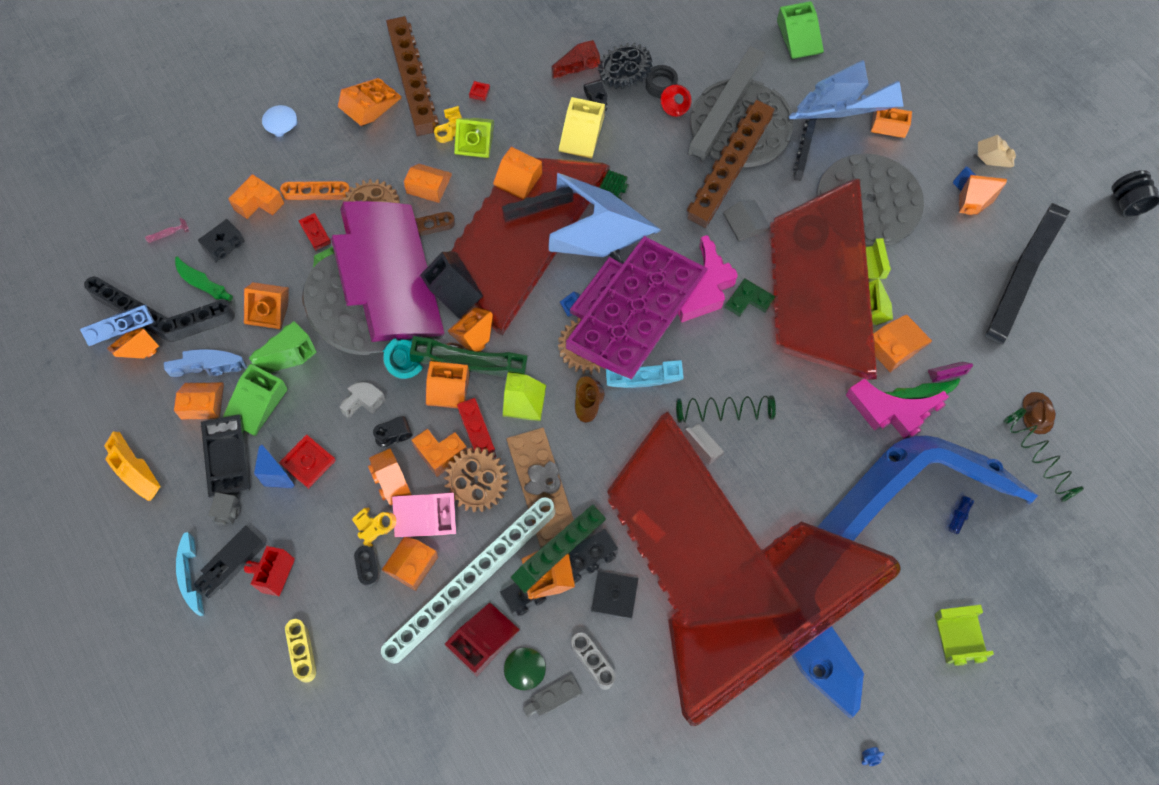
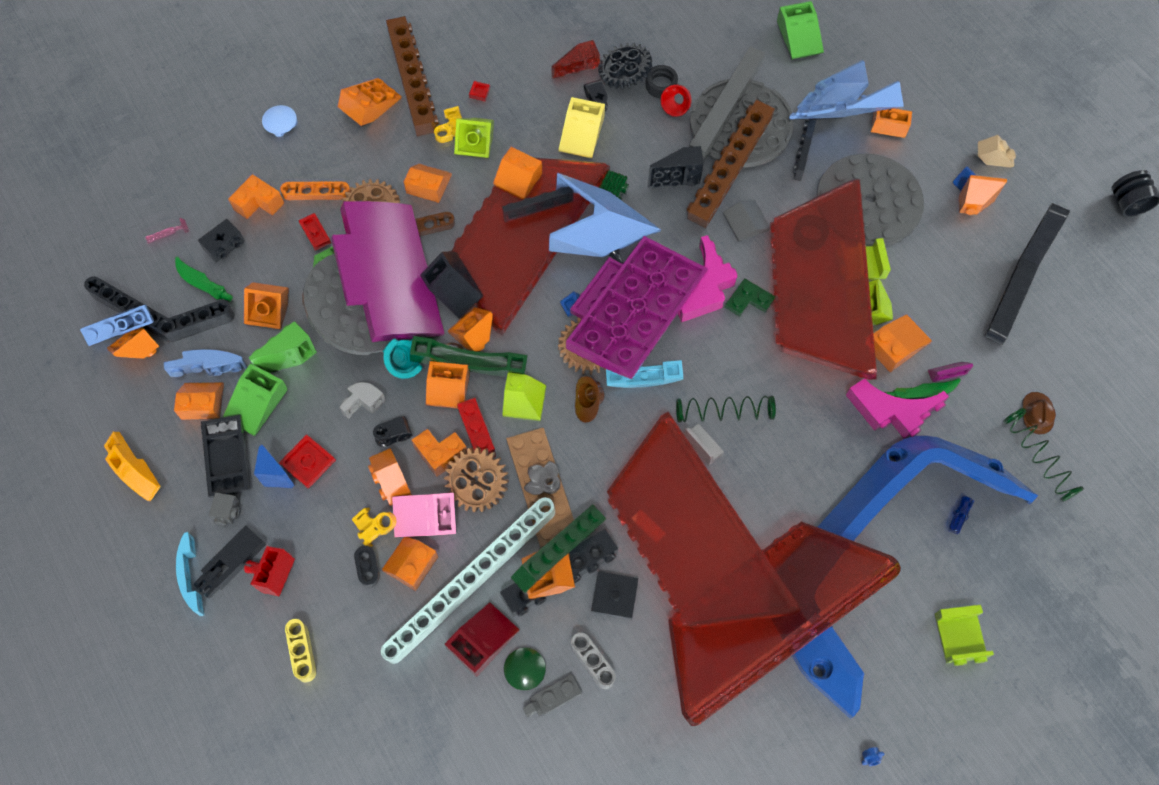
none -> black slope [648,146,704,188]

